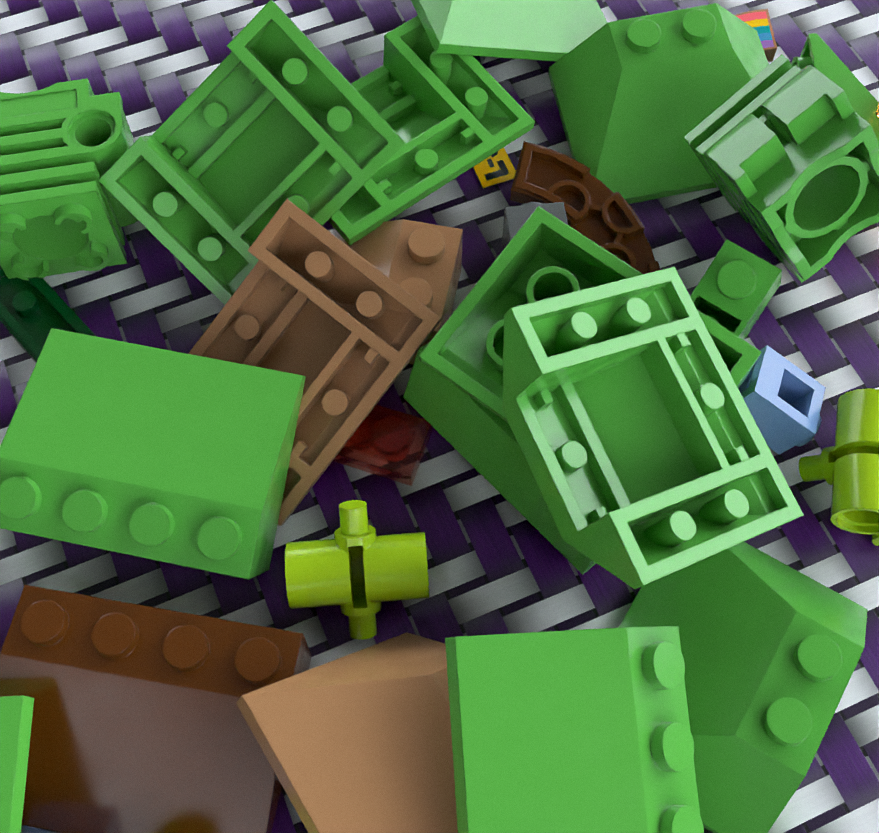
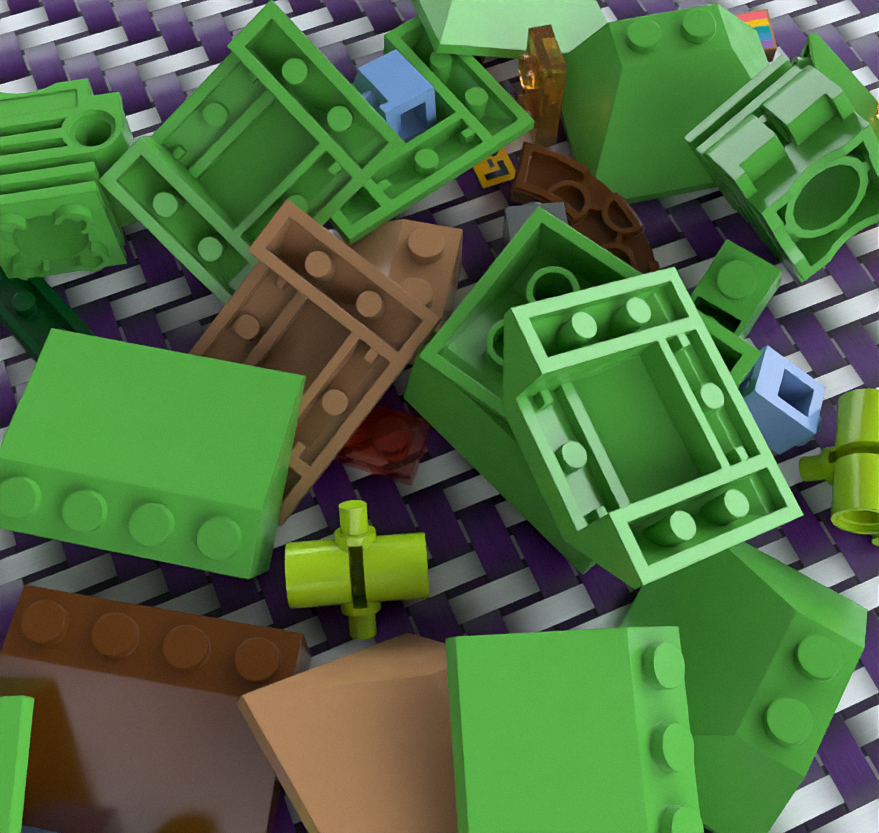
none -> medium blue brick [354,49,437,143]
none -> clear orange plate [515,24,567,147]

